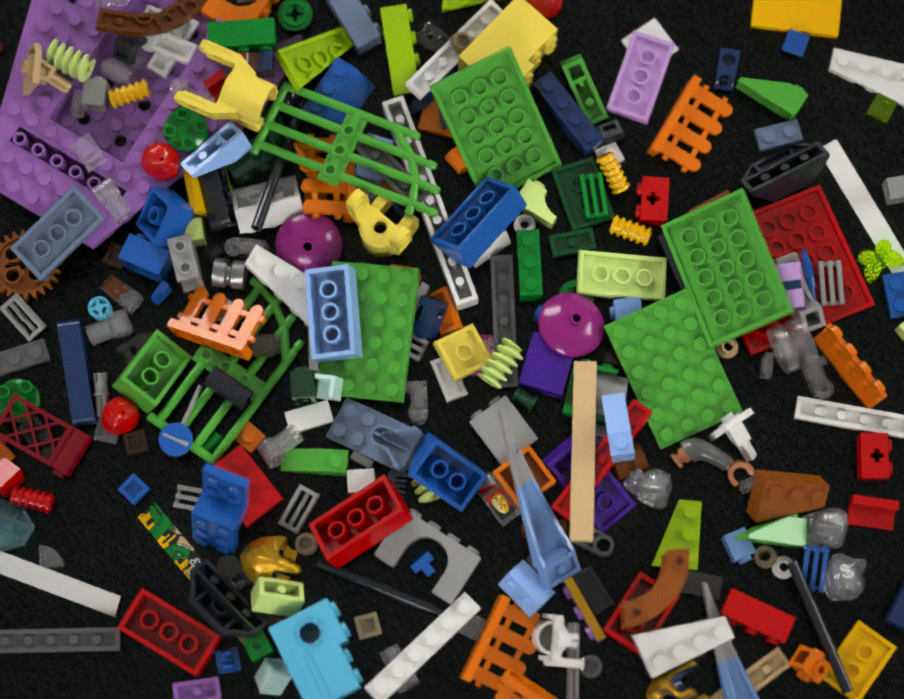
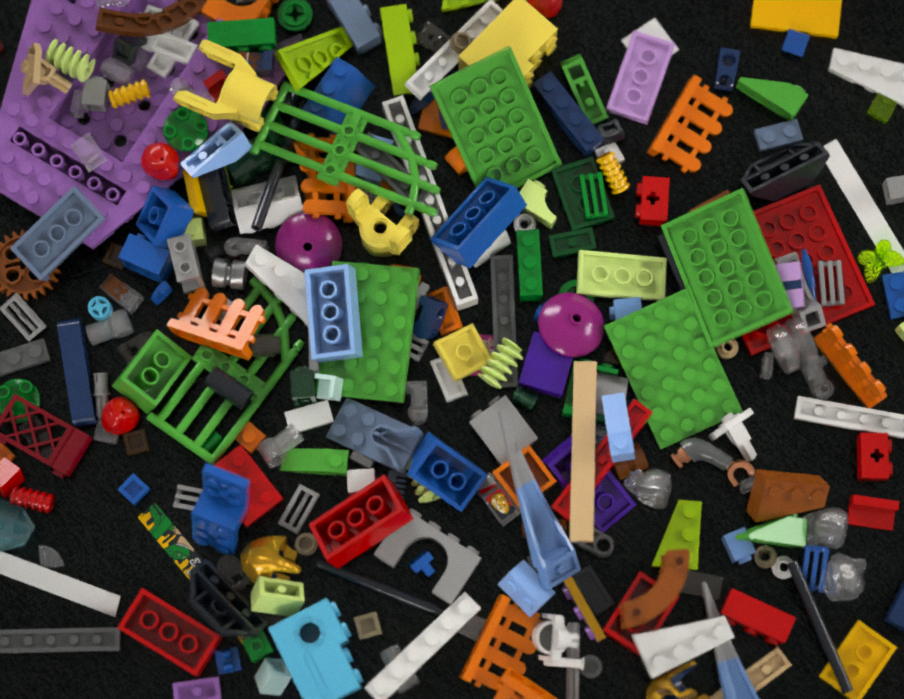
clear piece [91,177,134,224] -> none
blue piece [159,385,202,457] -> none
yellow piece [609,215,652,246] -> none
orange brick [788,644,831,684] -> none

